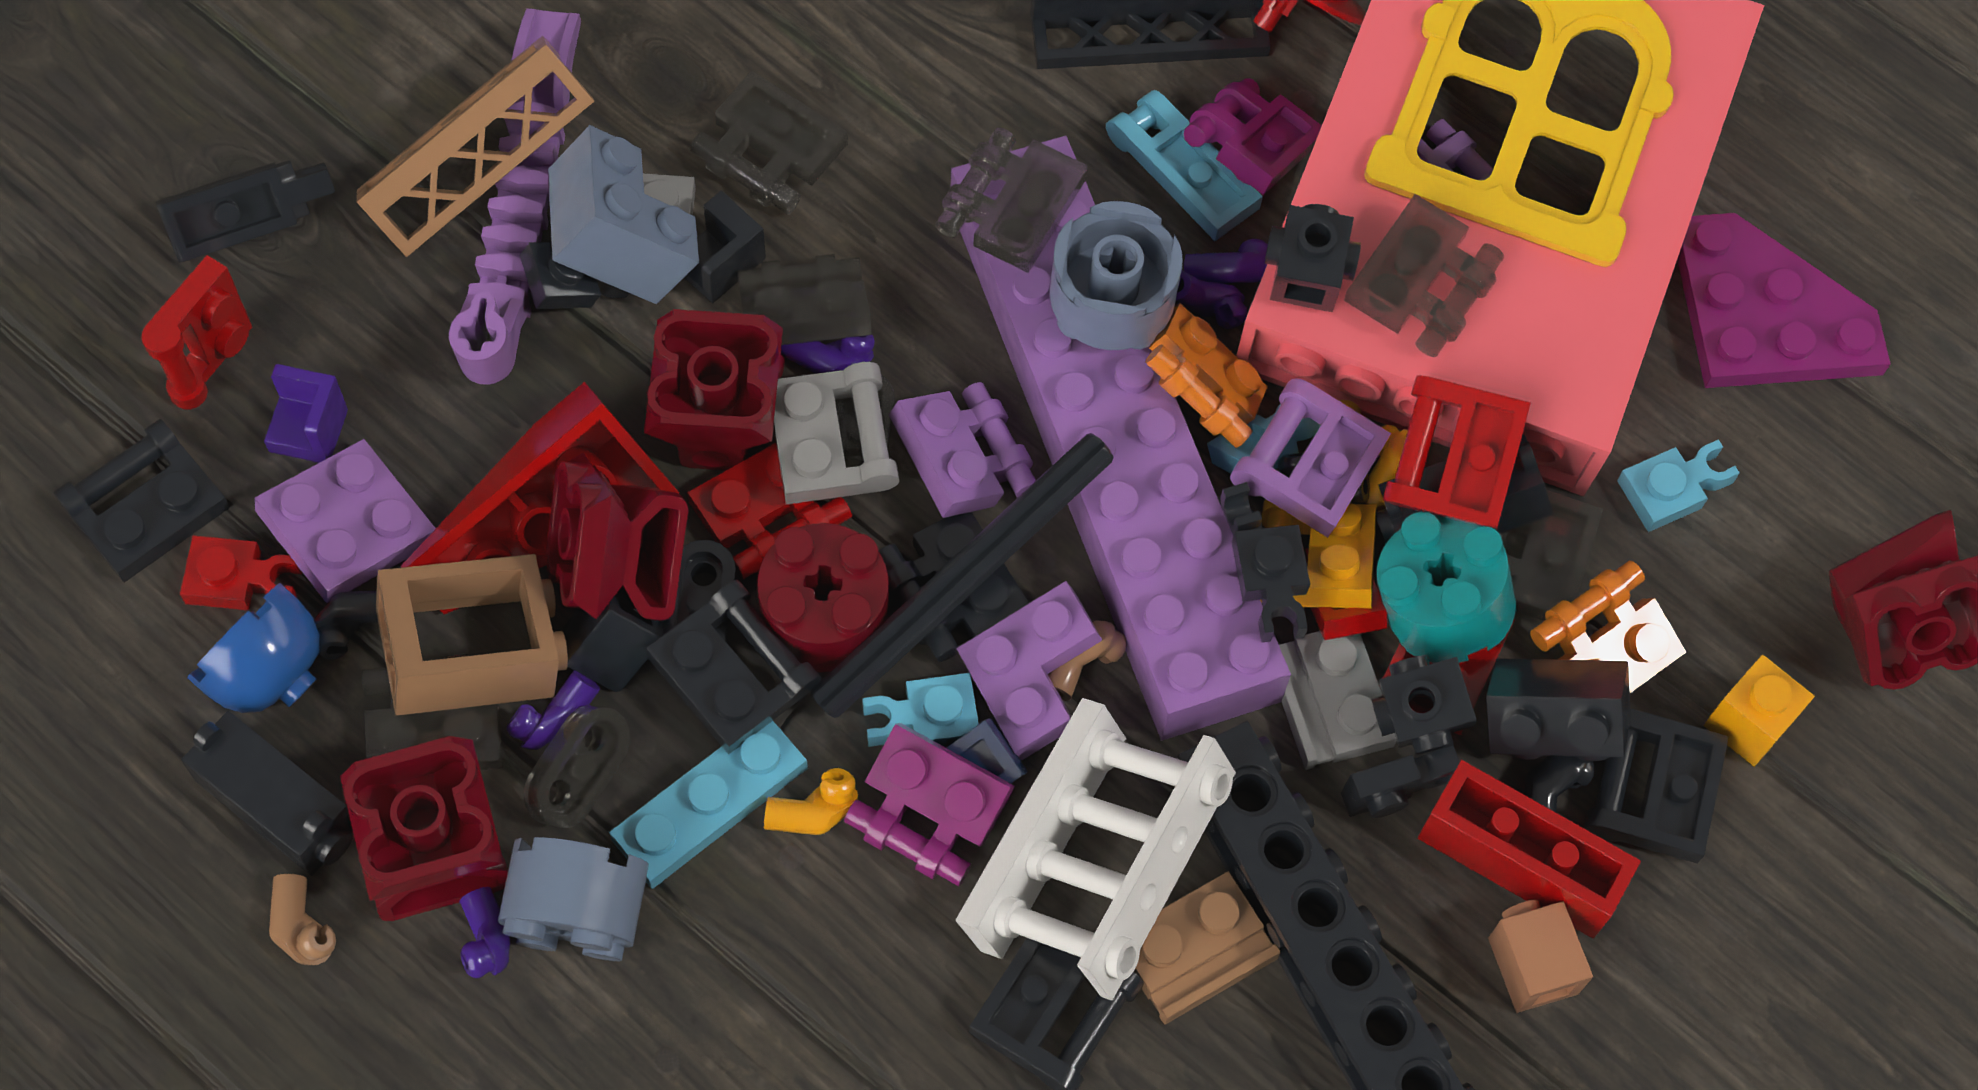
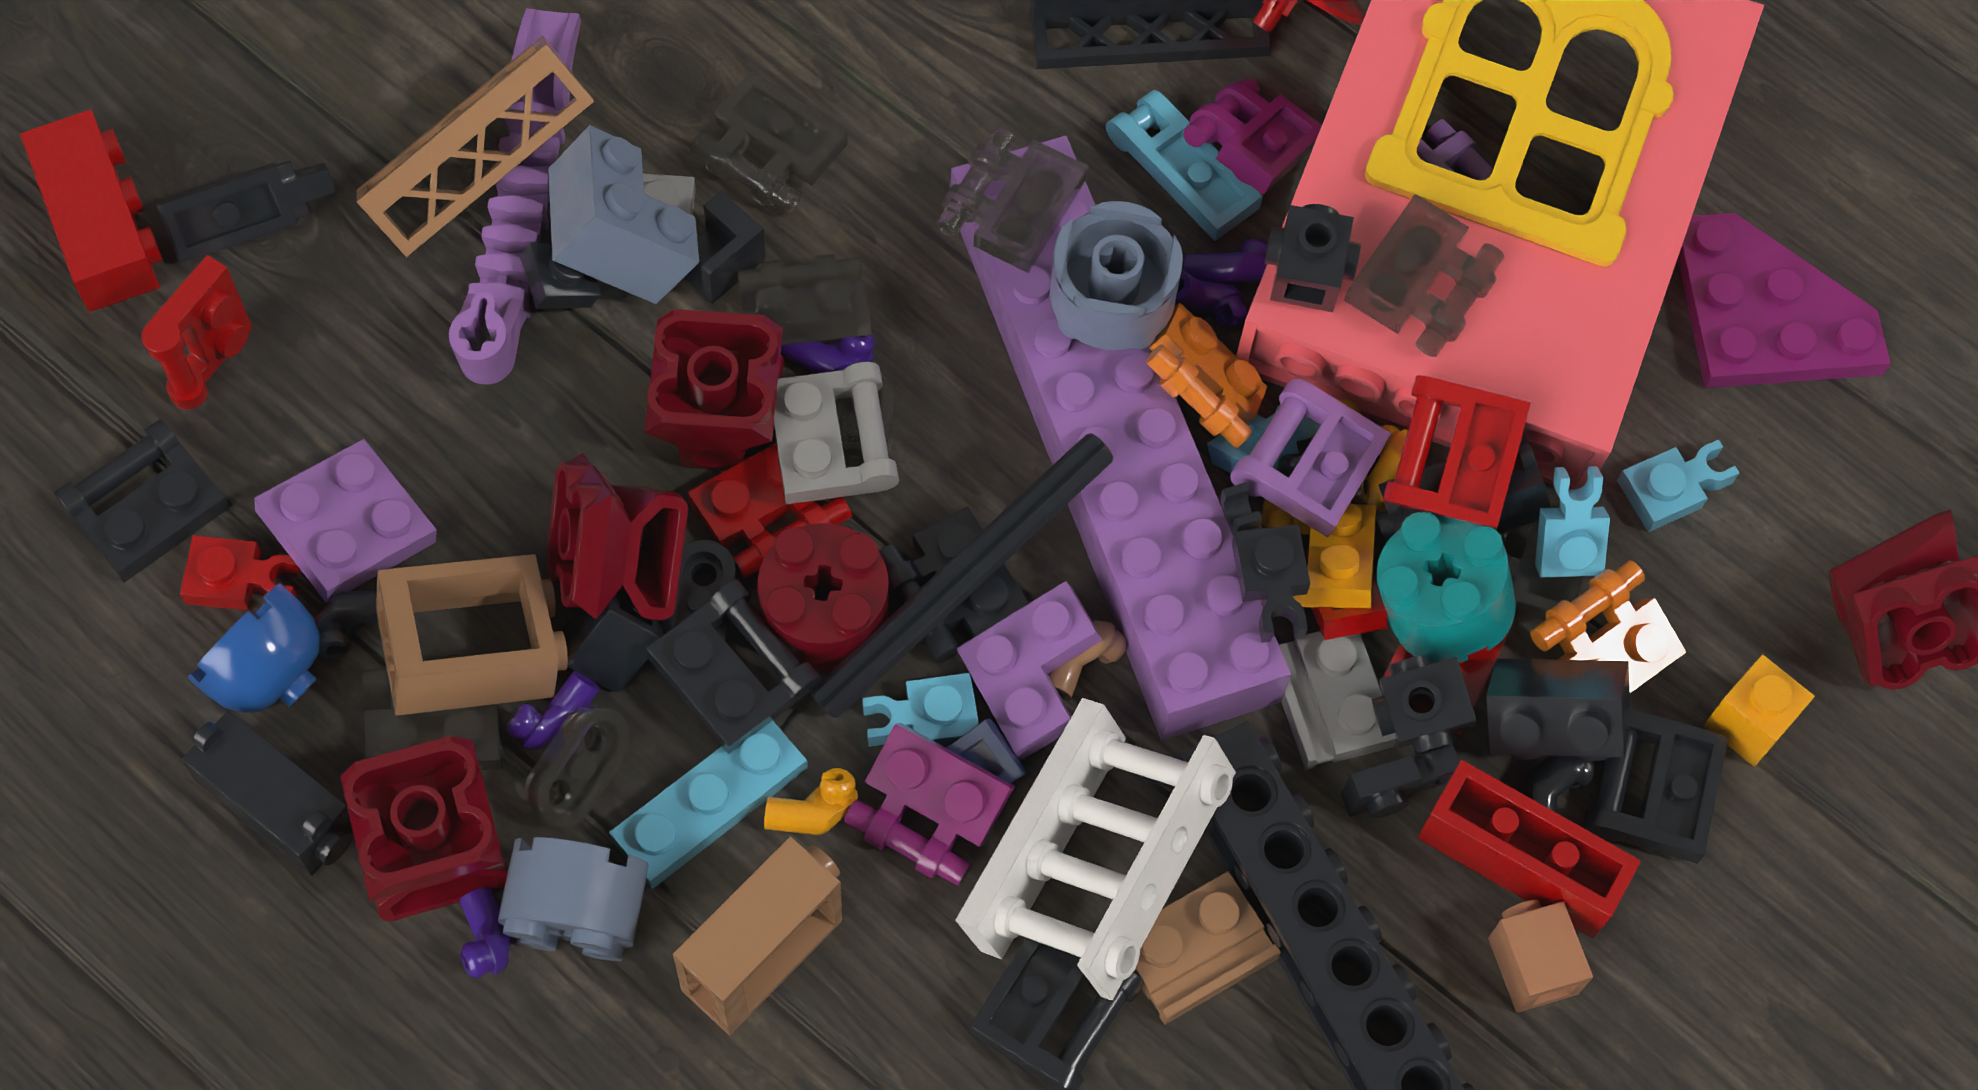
dark purple panel [264,364,348,463] -> none
medium nougat arm [269,874,336,965] -> none
red wedge [400,382,679,615] -> none
medium lavender plate [889,382,1036,518] -> none
none -> red brick [20,109,163,313]
none -> medium nougat window [673,836,842,1036]
none -> medium azure plate [1535,466,1610,577]

